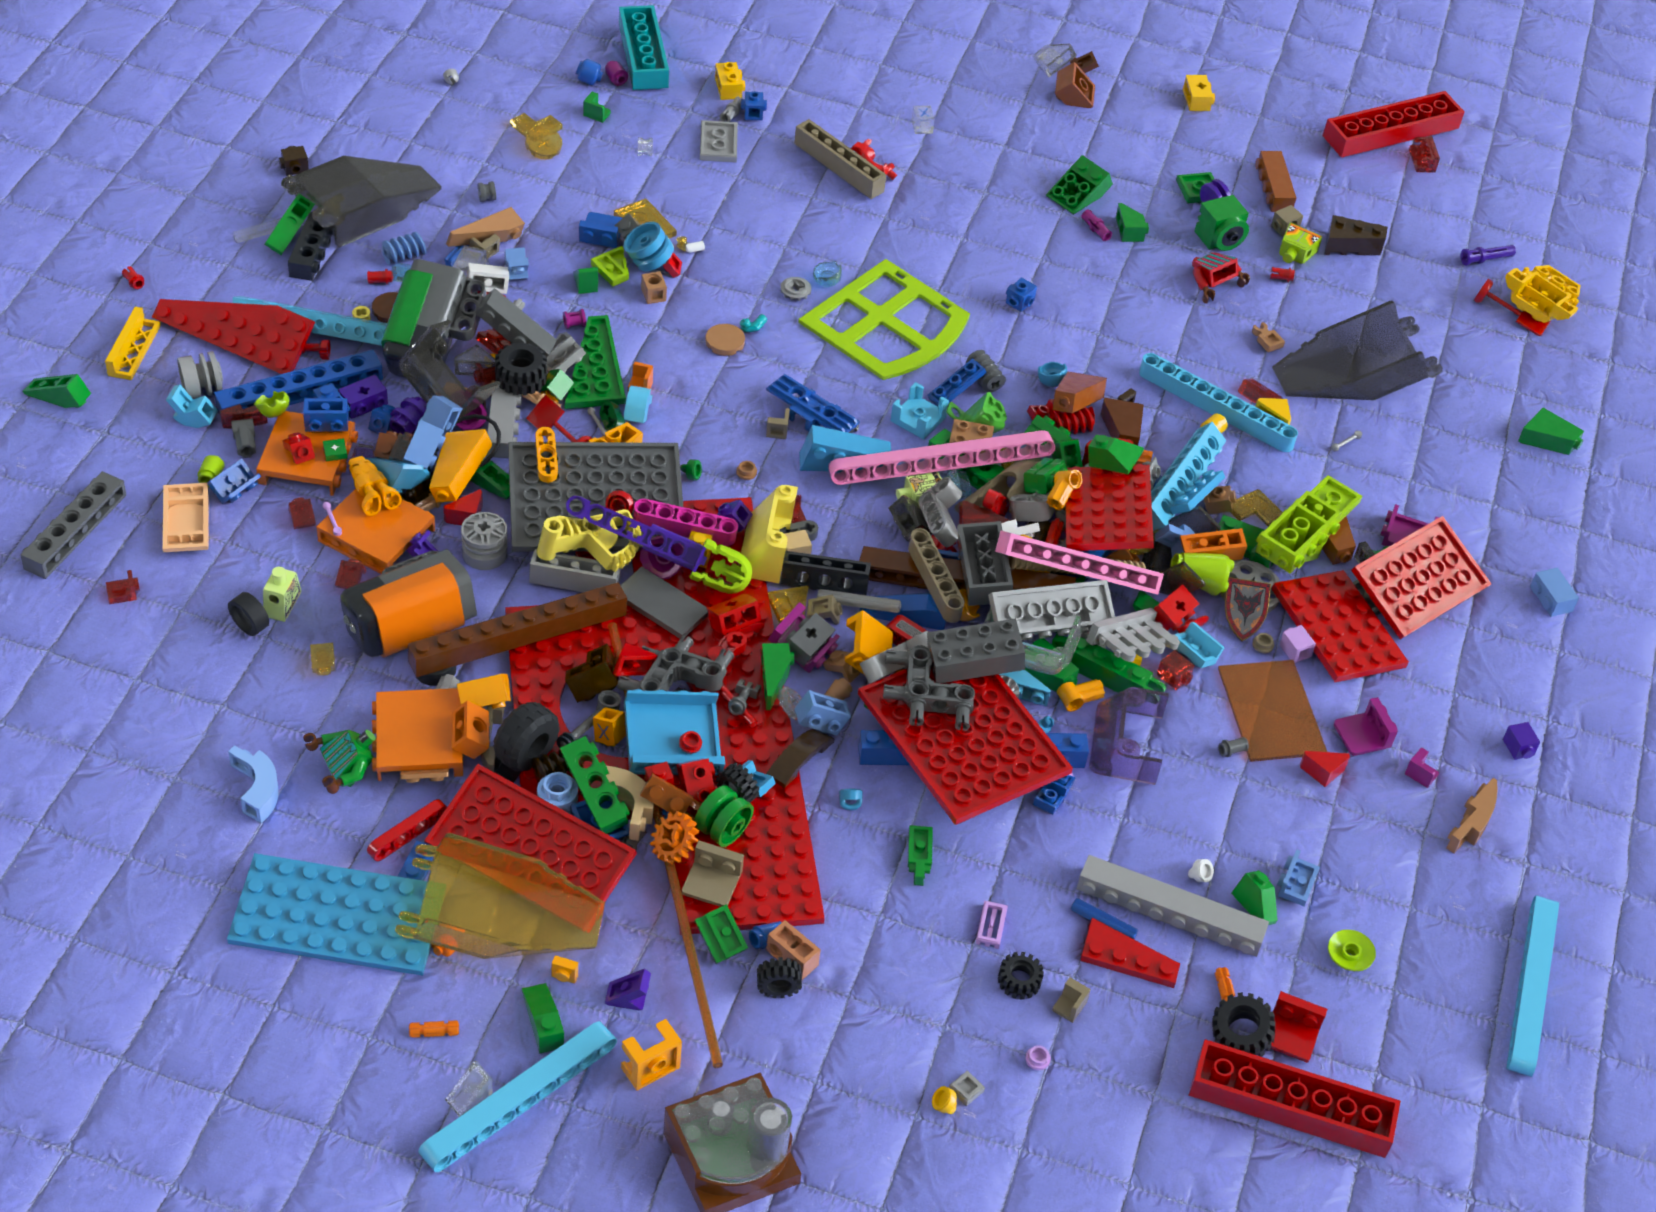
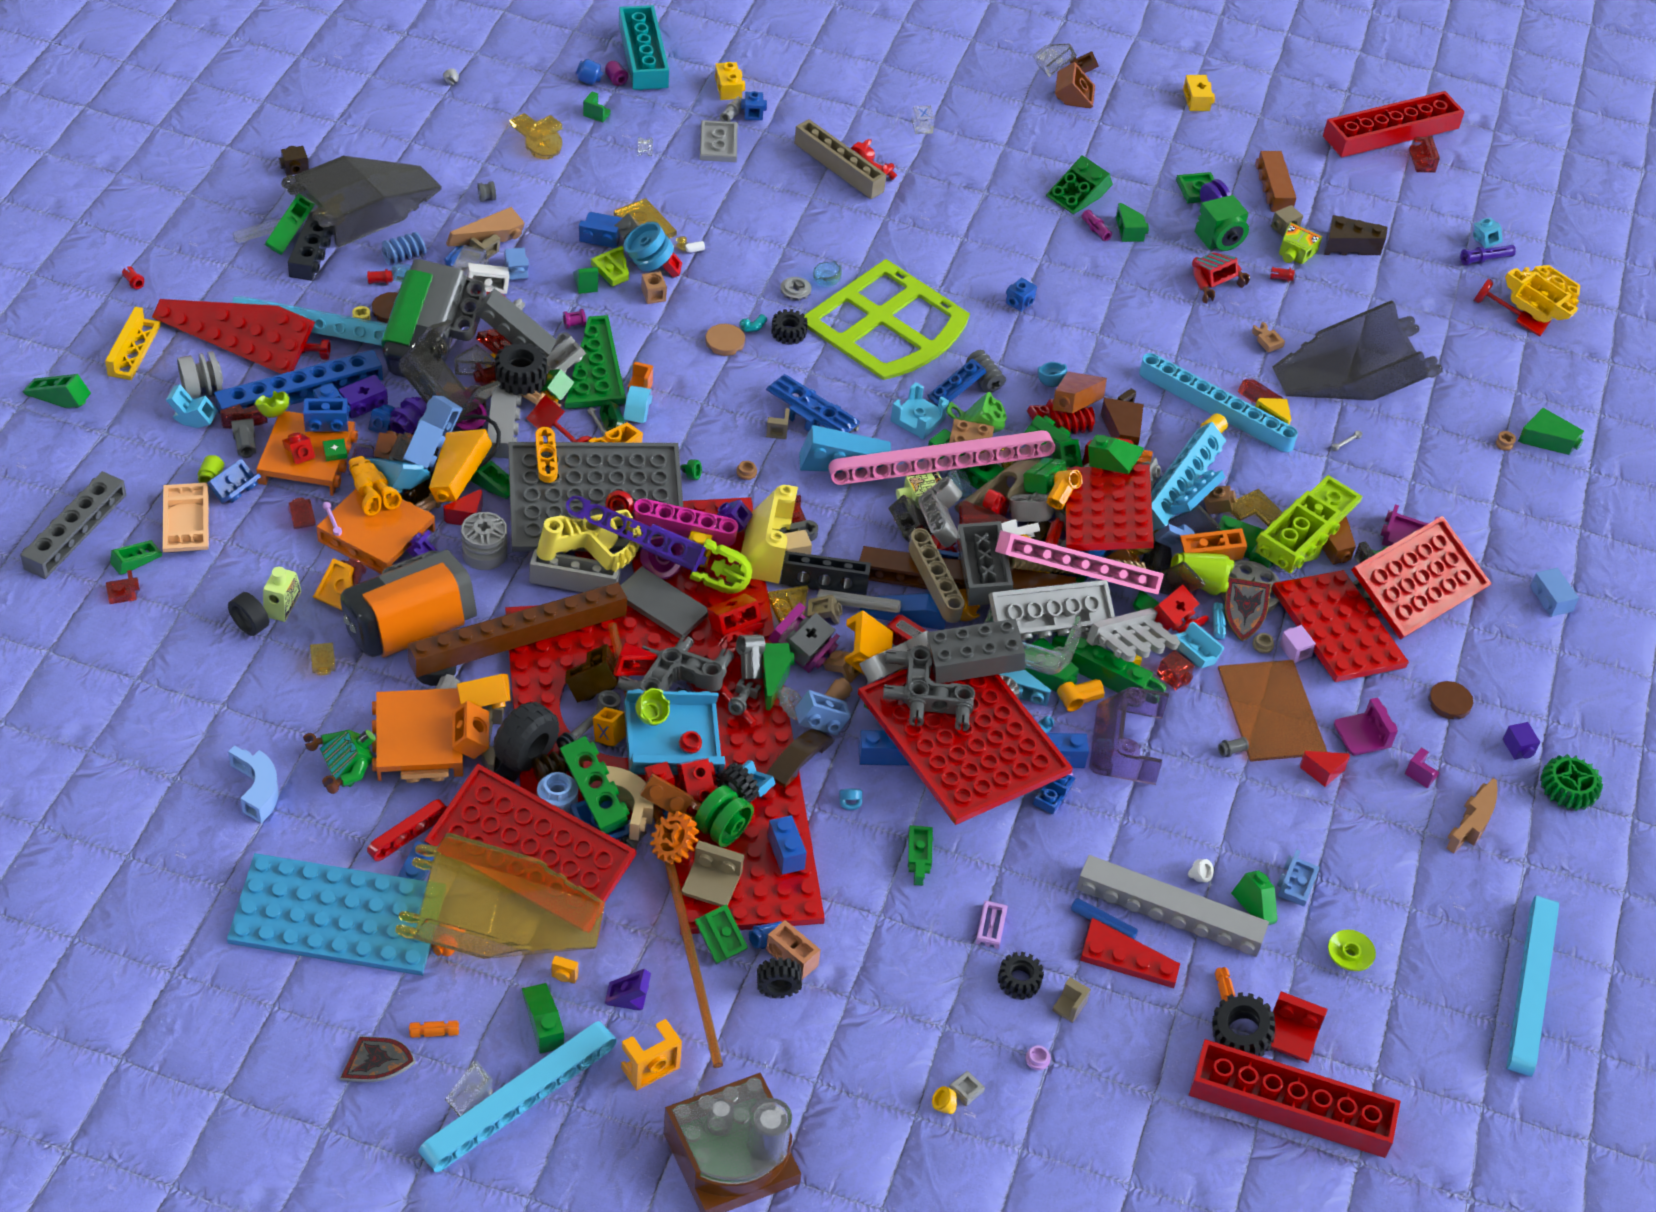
none -> green slope [110,540,162,575]
none -> light orange tile [313,558,354,611]
none -> shield [340,1036,416,1082]
none -> lime hair [635,688,670,726]
none -> dark grey piece [736,635,766,679]
none -> blue brick [767,815,807,875]
none -> black tyre [771,309,808,345]
none -> medium azure axle [1212,602,1226,640]
none -> reddish brown tile [1428,681,1474,719]
none -> medium azure brick [1473,217,1503,248]
none -> medium nougat bush [1496,431,1516,451]
none -> green gear [1540,754,1603,811]

